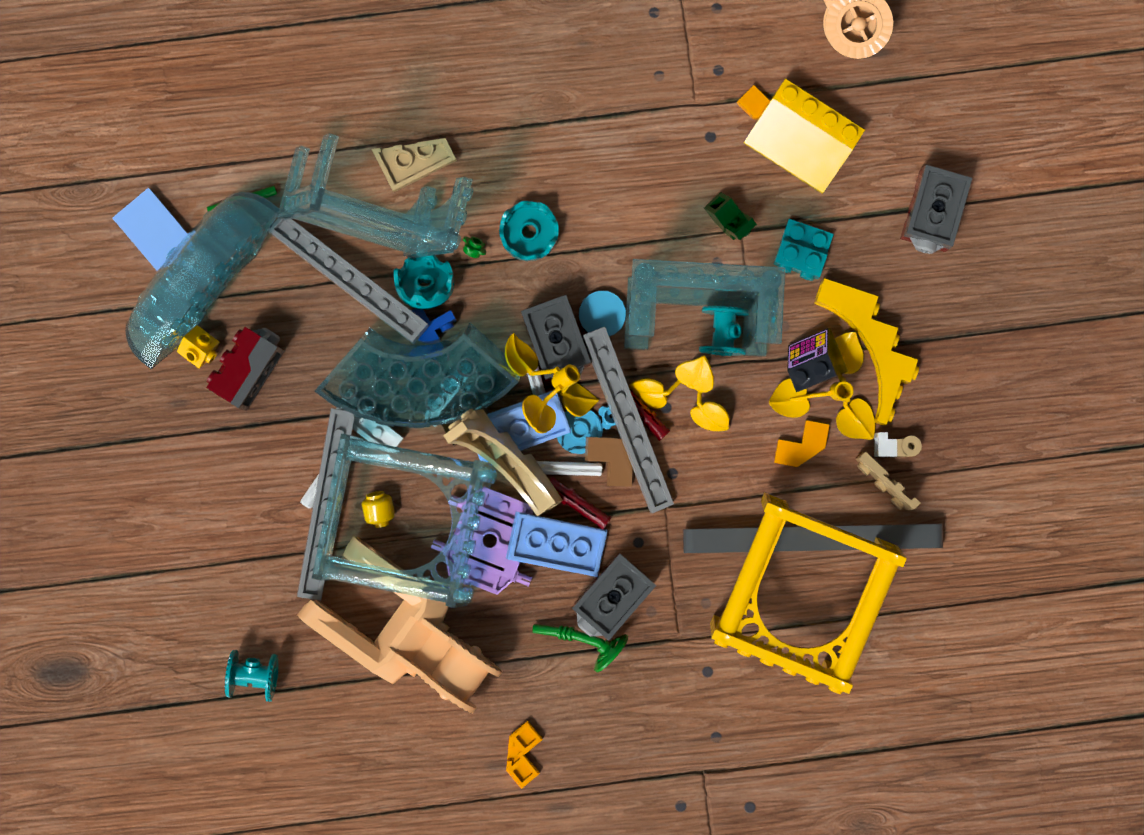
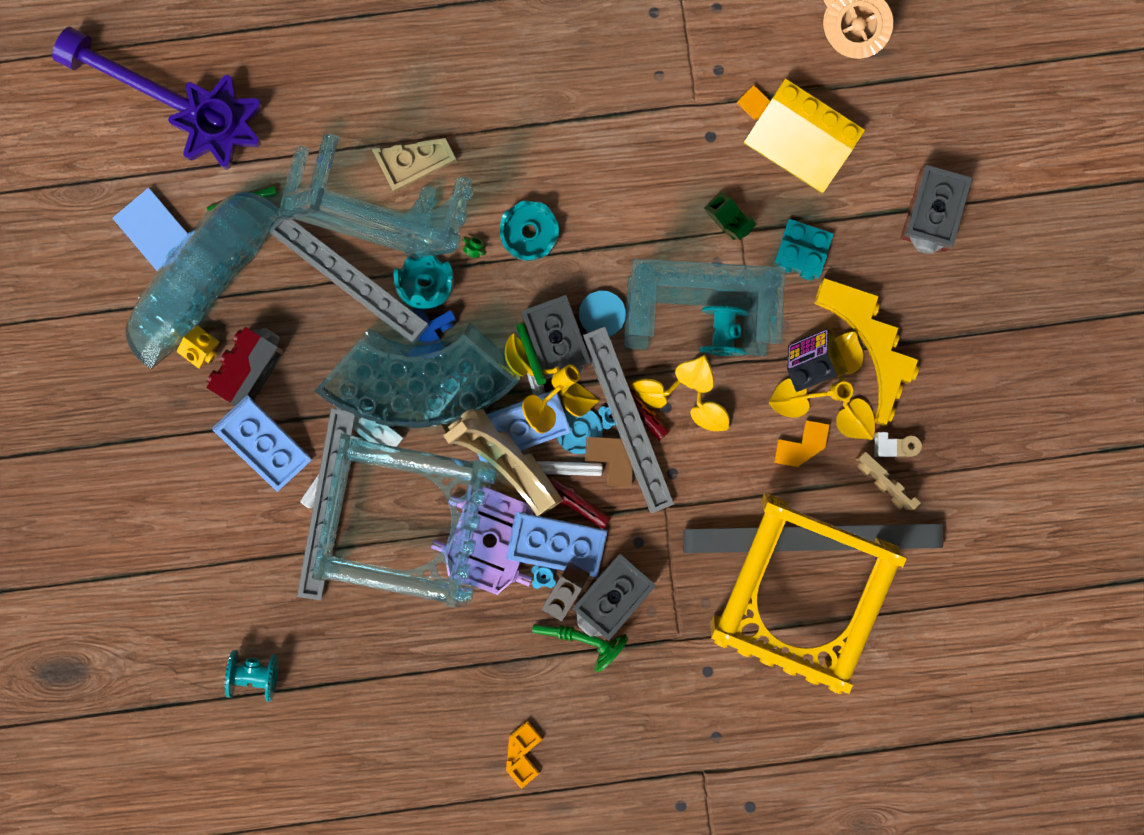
light nougat arm [297,536,503,714] -> none
yellow head [361,491,395,528] -> none
none -> dark purple piece [52,26,262,170]
none -> light blue tile [212,395,312,492]
none -> green bar [516,323,546,385]
none -> medium azure plate [532,565,556,589]
none -> brick [541,561,590,622]

